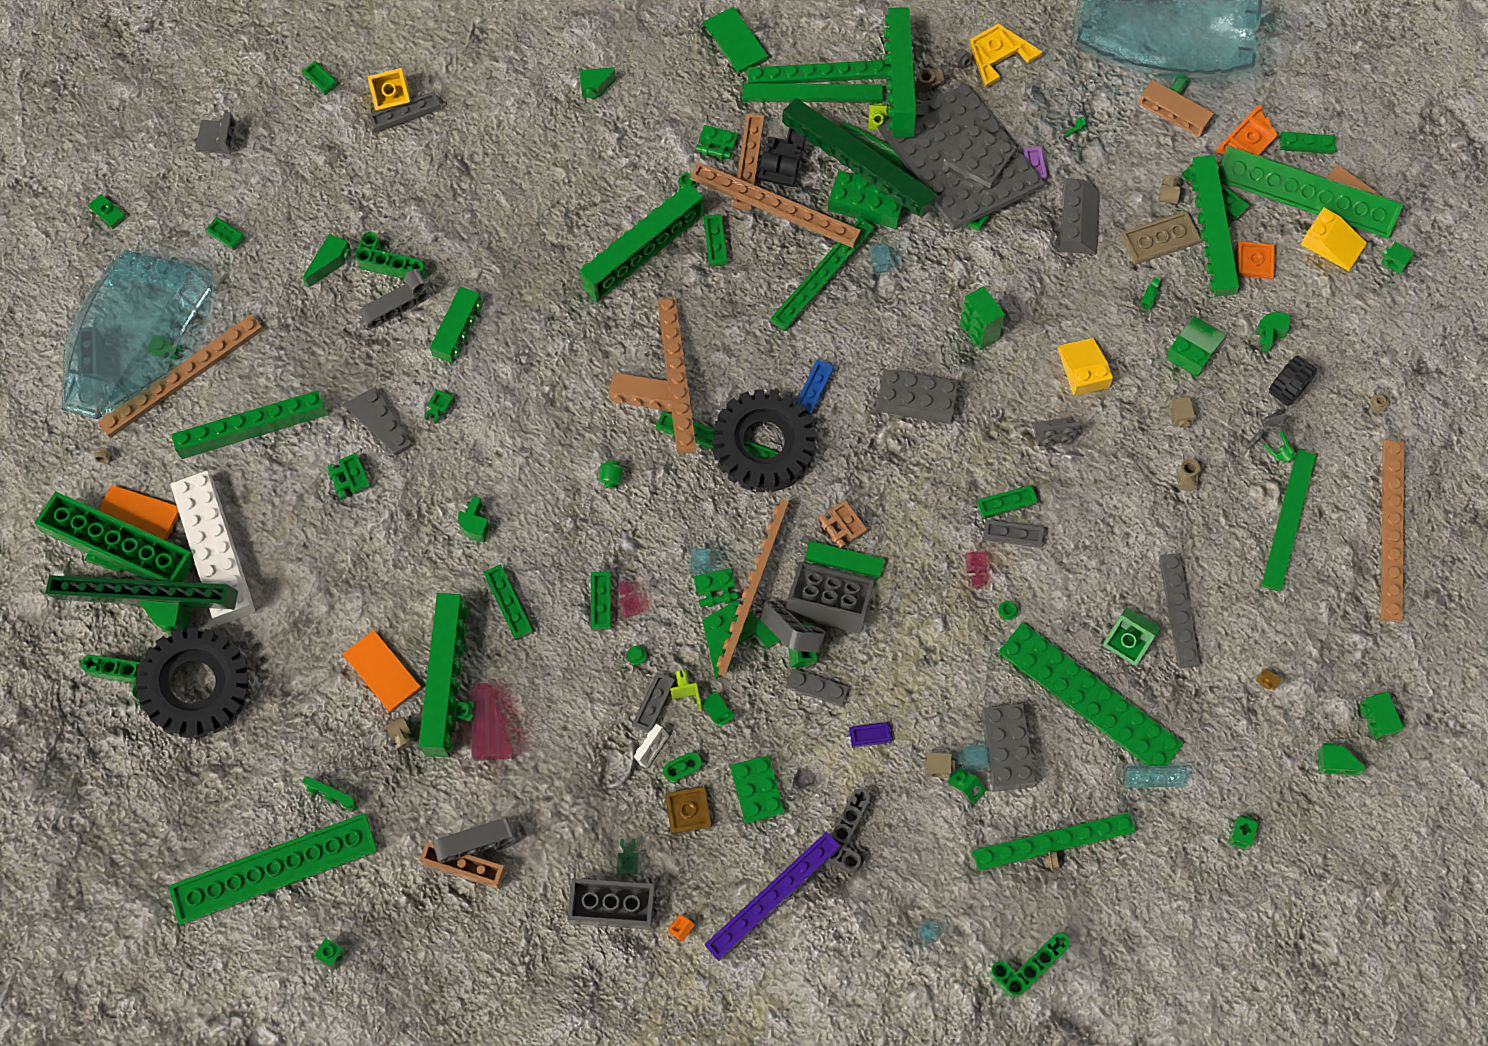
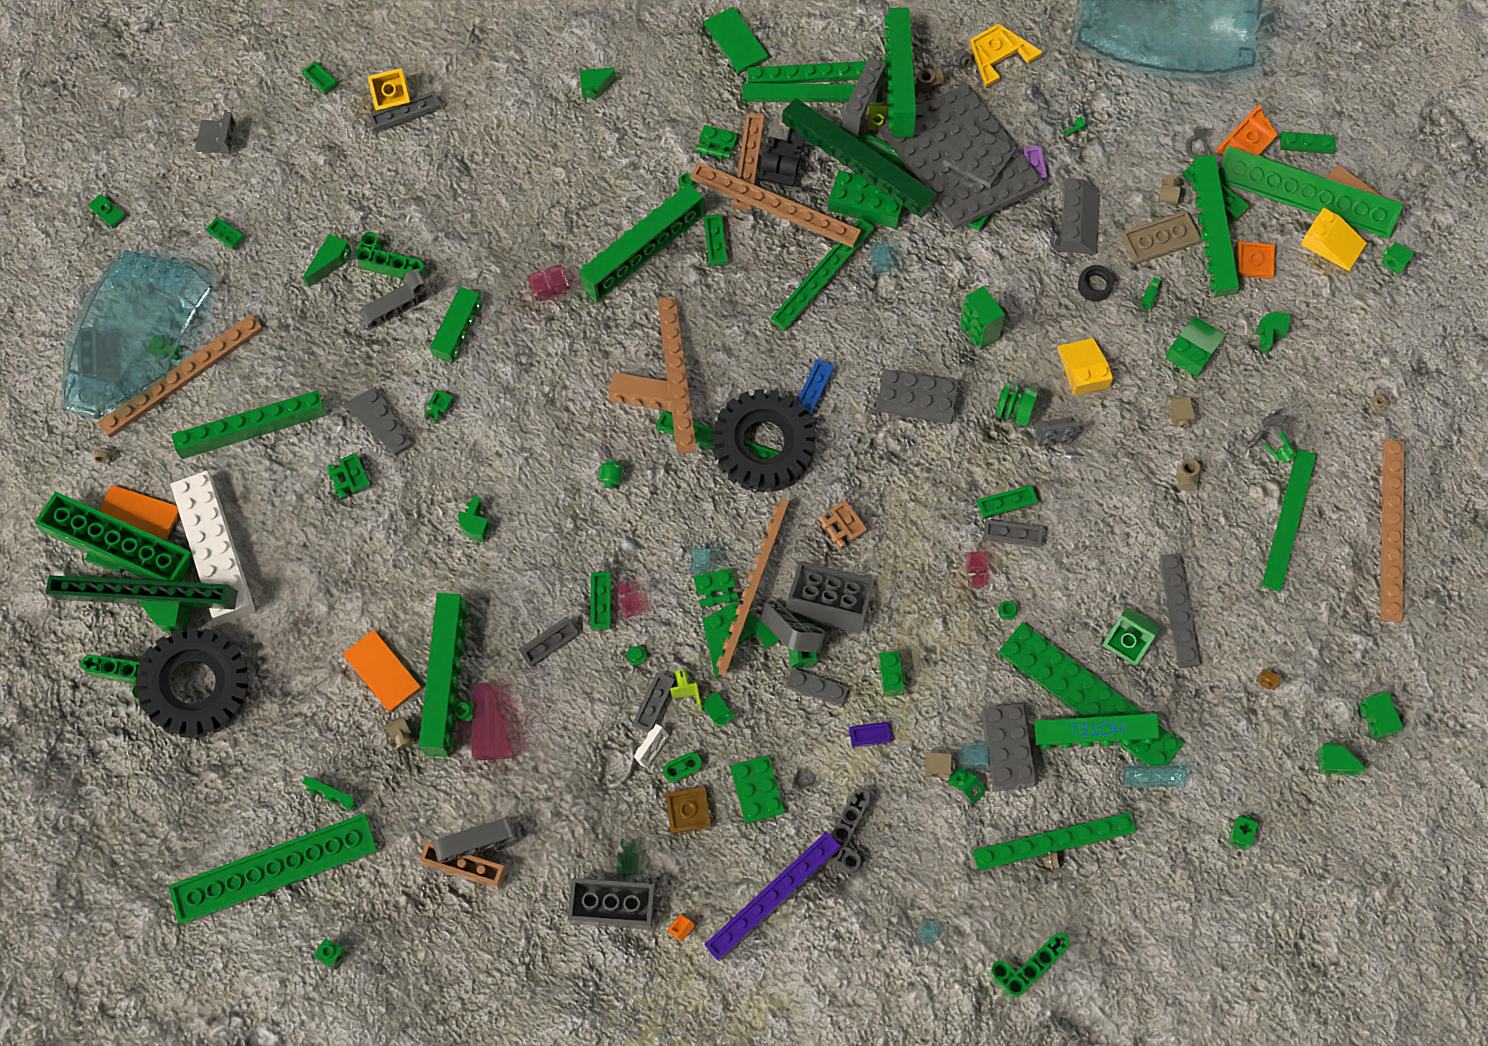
green plate [483,564,533,640] -> none
green tile [805,541,884,579] -> none
medium nougat brick [1138,79,1214,138] -> none
green bar [1169,70,1192,94] -> none
black tyre [1269,355,1317,406] -> none
none -> dark grey plate [518,617,579,667]
none -> clear pink brick [527,264,570,301]
none -> dark grey arch [842,58,886,140]
none -> green brick [878,651,904,697]
none -> green wheel [996,380,1039,427]
none -> green brick [1034,714,1159,750]
none -> black tyre [1078,265,1114,302]
none -> dark grey piece [1185,126,1208,159]

